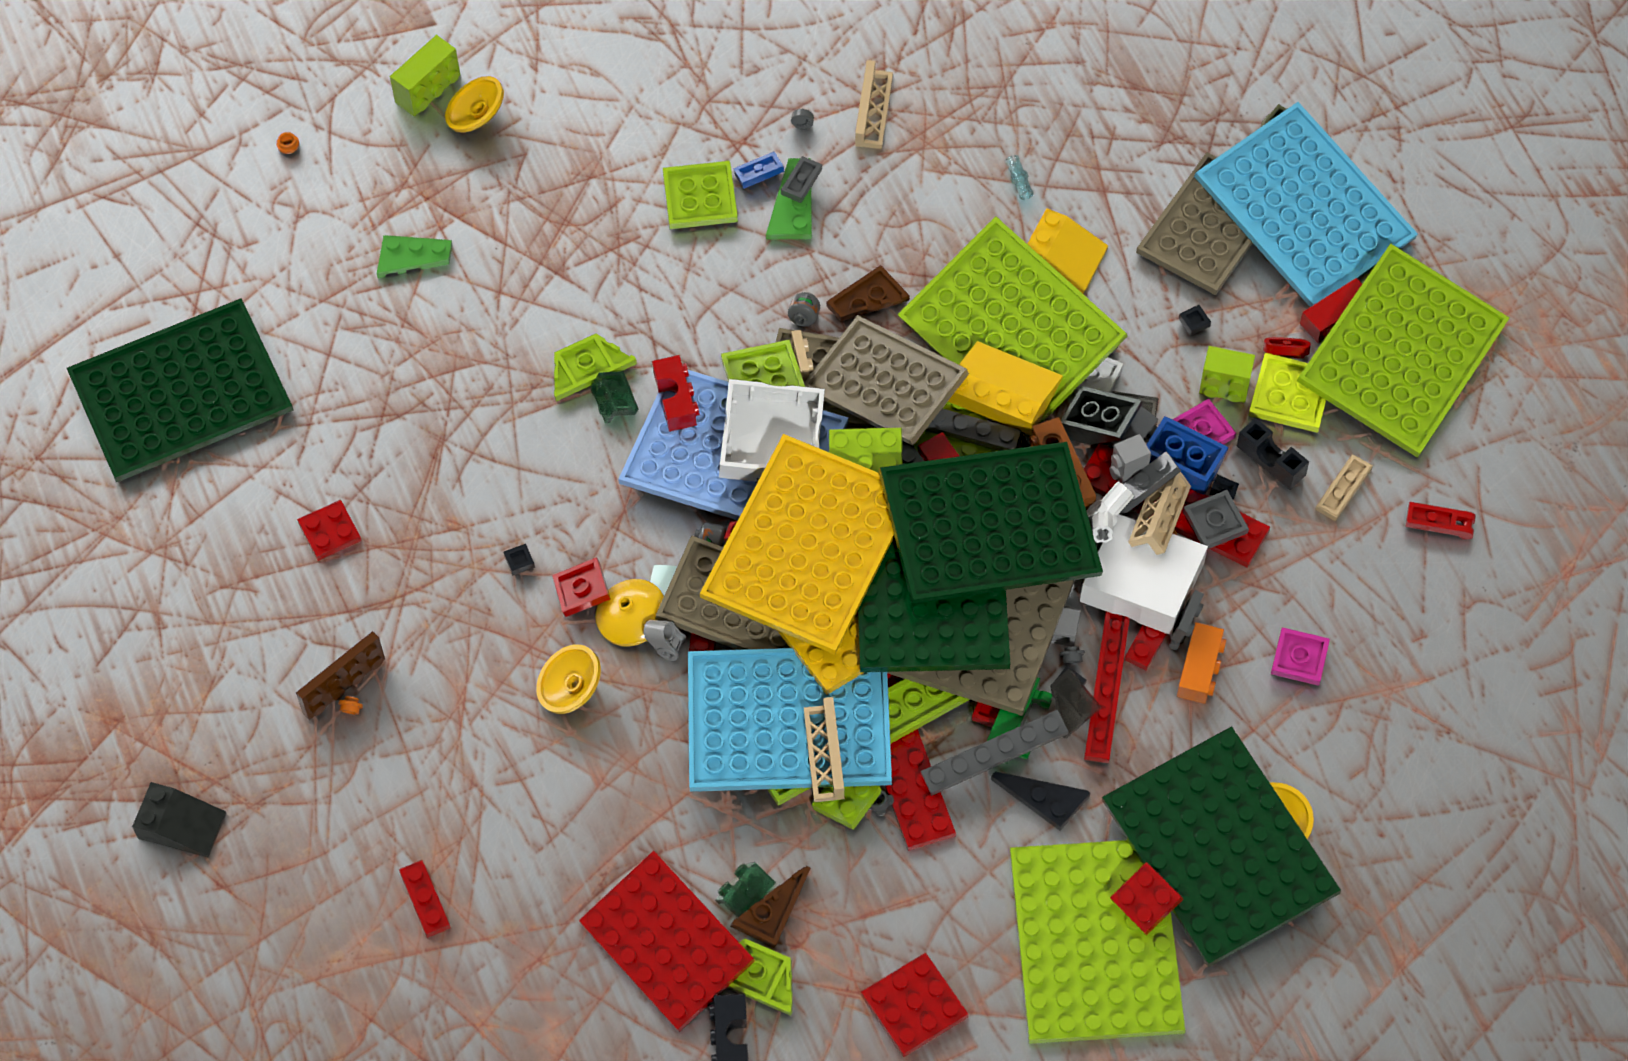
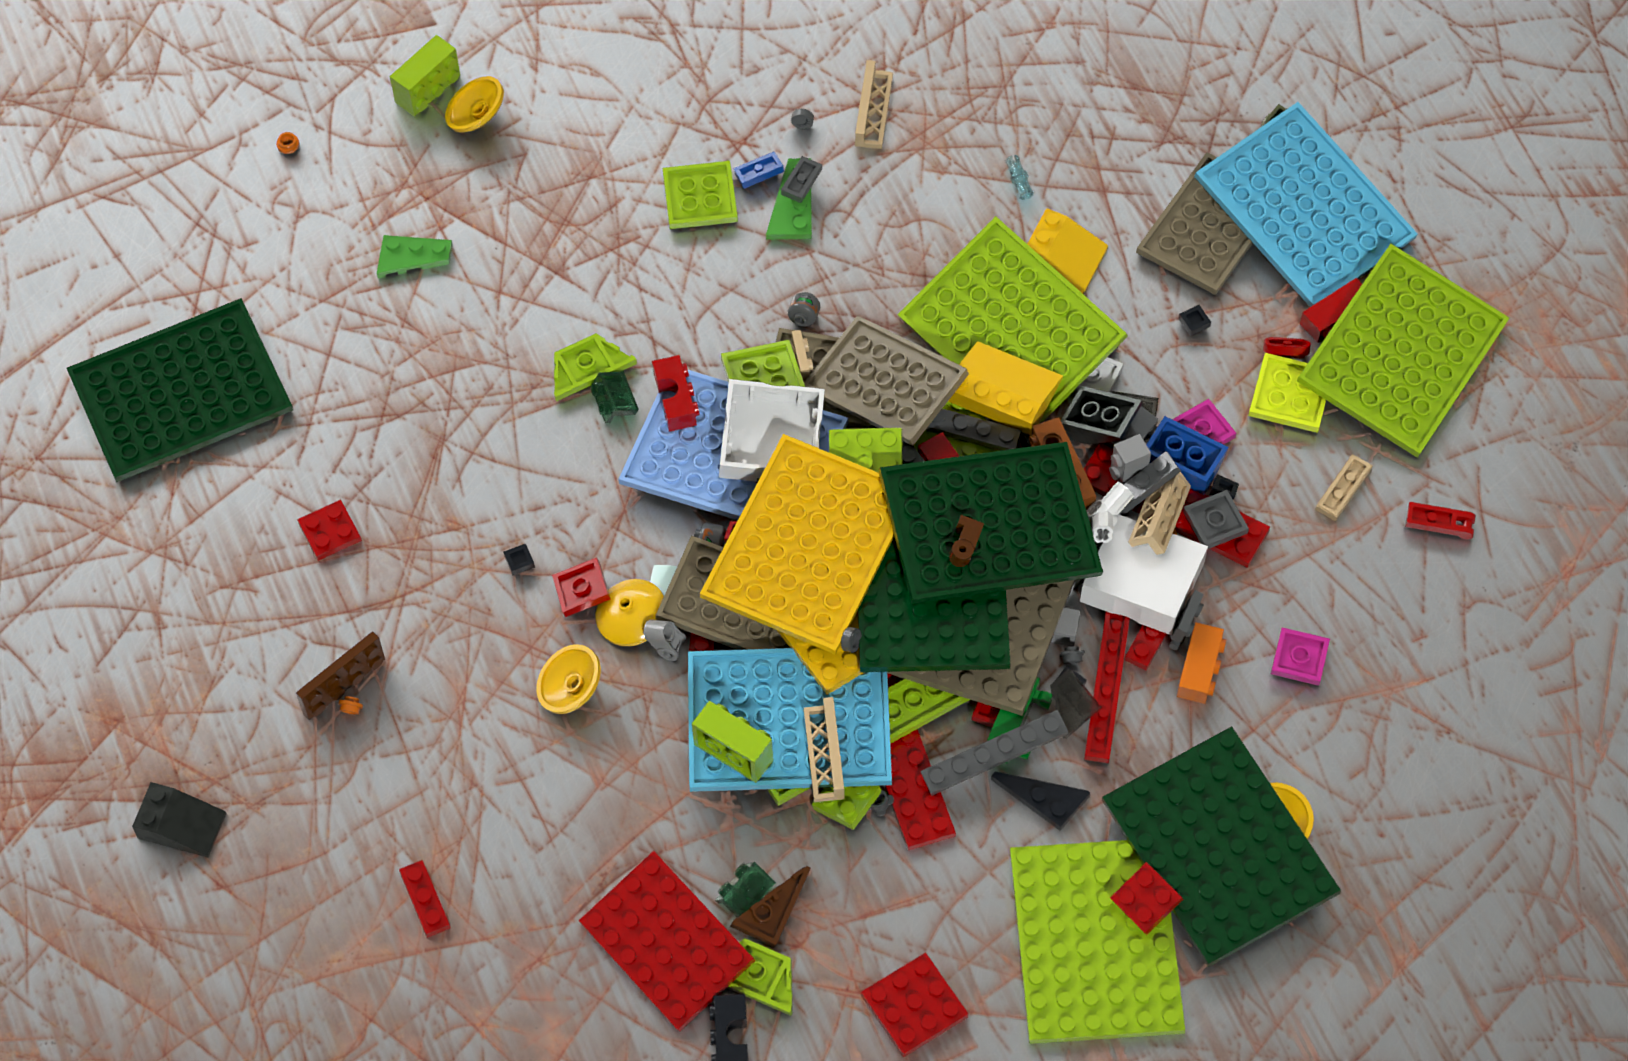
reddish brown wing [826,265,910,322] -> none
lime brick [1199,346,1255,403] -> none
black arch [1237,418,1309,490] -> none
none -> lime brick [692,701,773,783]
none -> dark grey tile [841,627,862,653]
none -> reddish brown leg [949,515,984,567]

